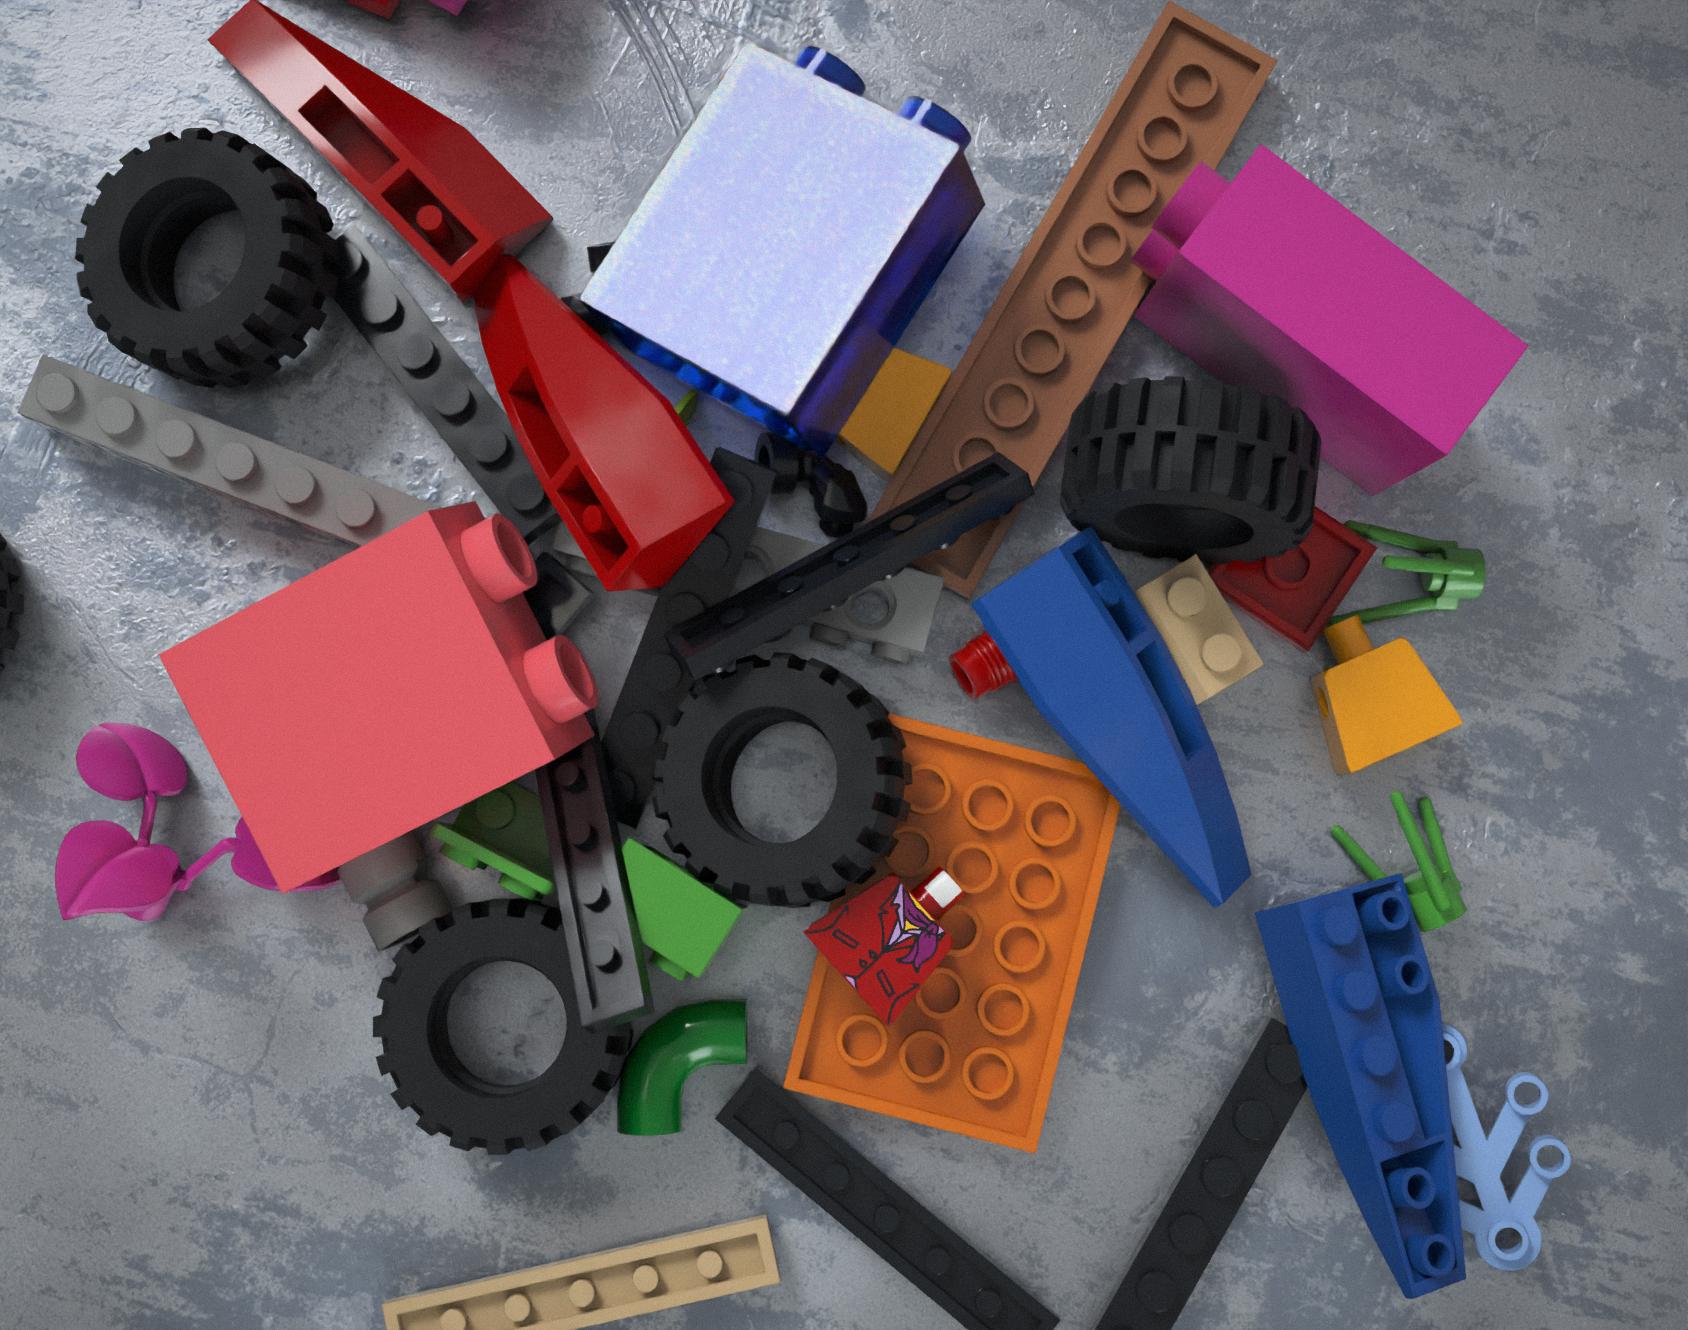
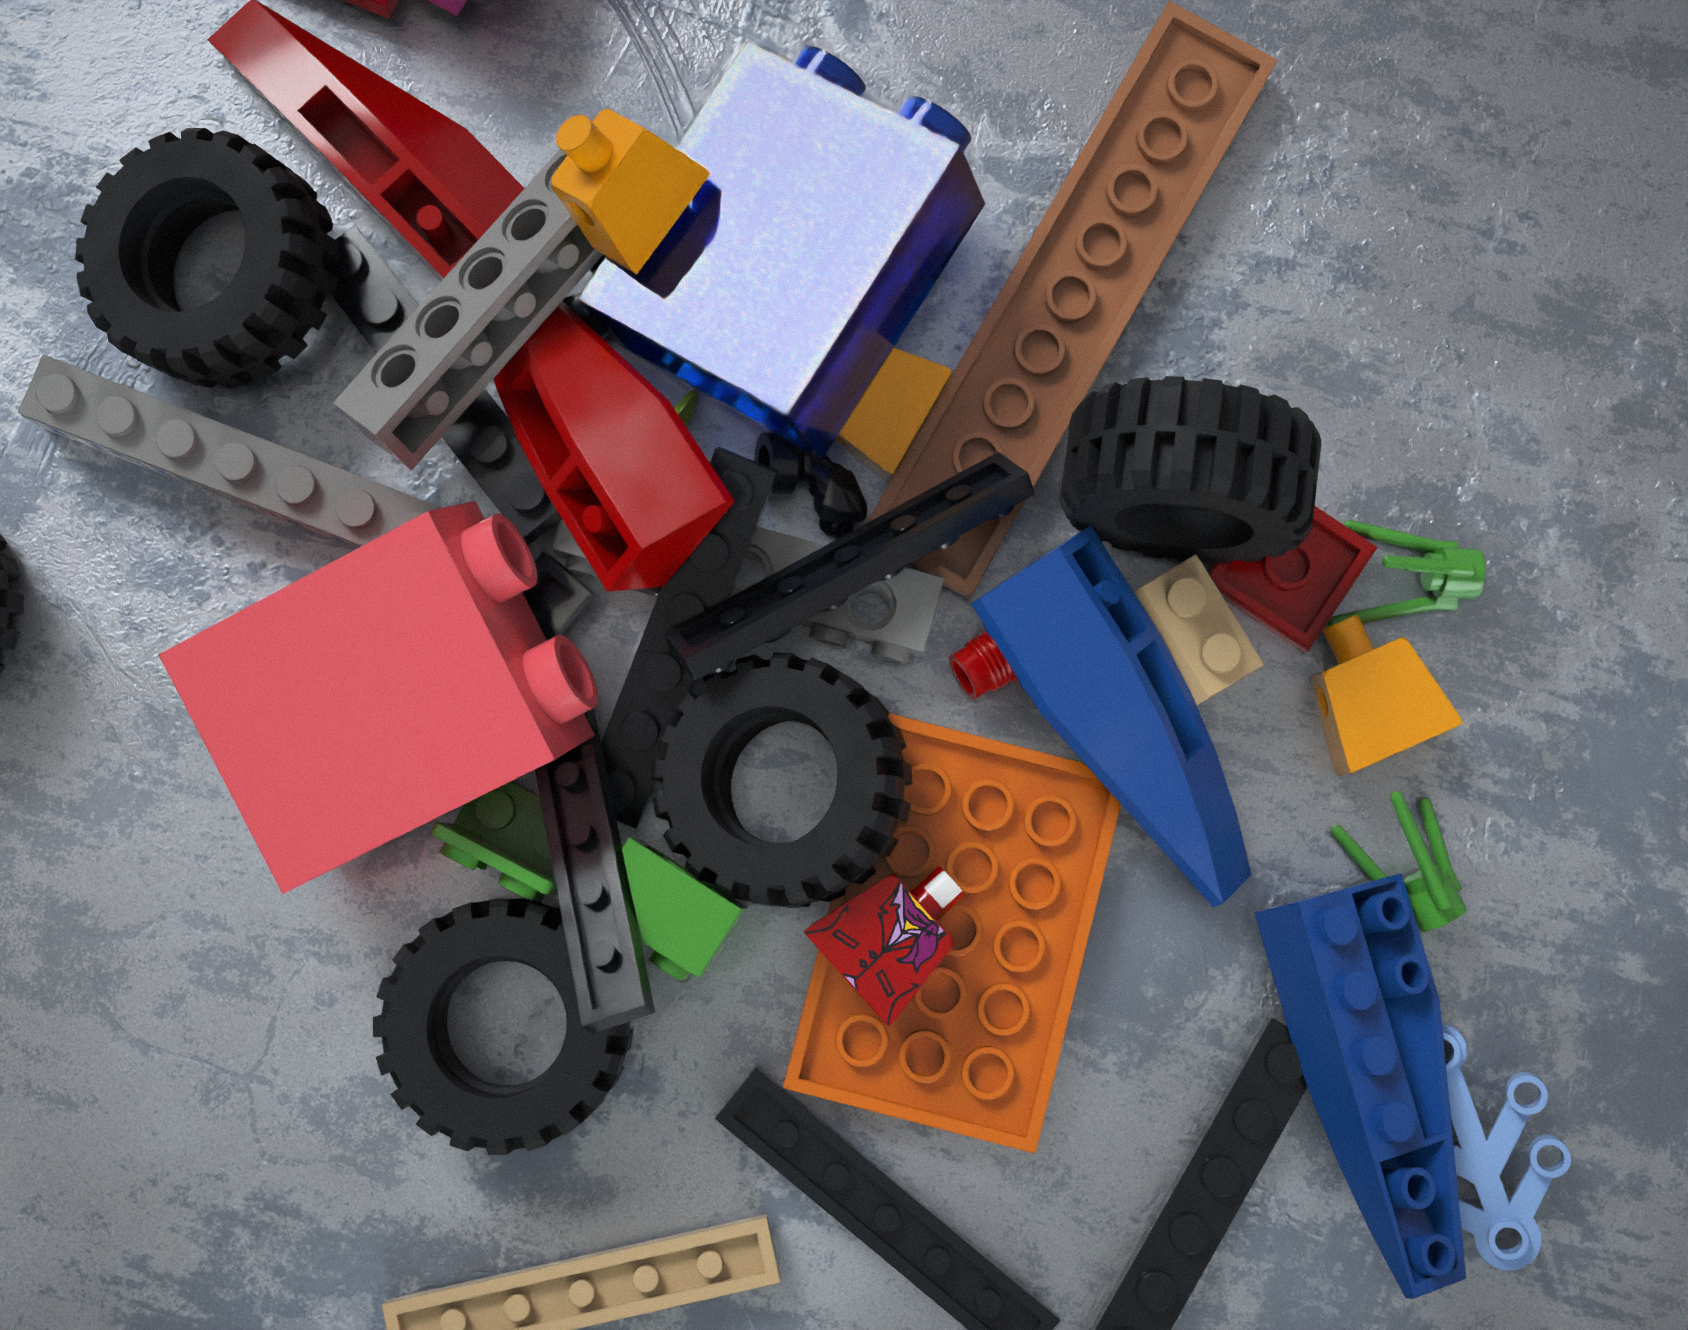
dark pink plant [55,723,340,921] -> none
light grey wheel [337,832,453,952] -> none
green cylinder [617,999,748,1136] -> none
dark pink brick [1130,144,1529,496] -> none
none -> light grey brick [333,115,603,470]
none -> light orange torso [551,108,711,274]

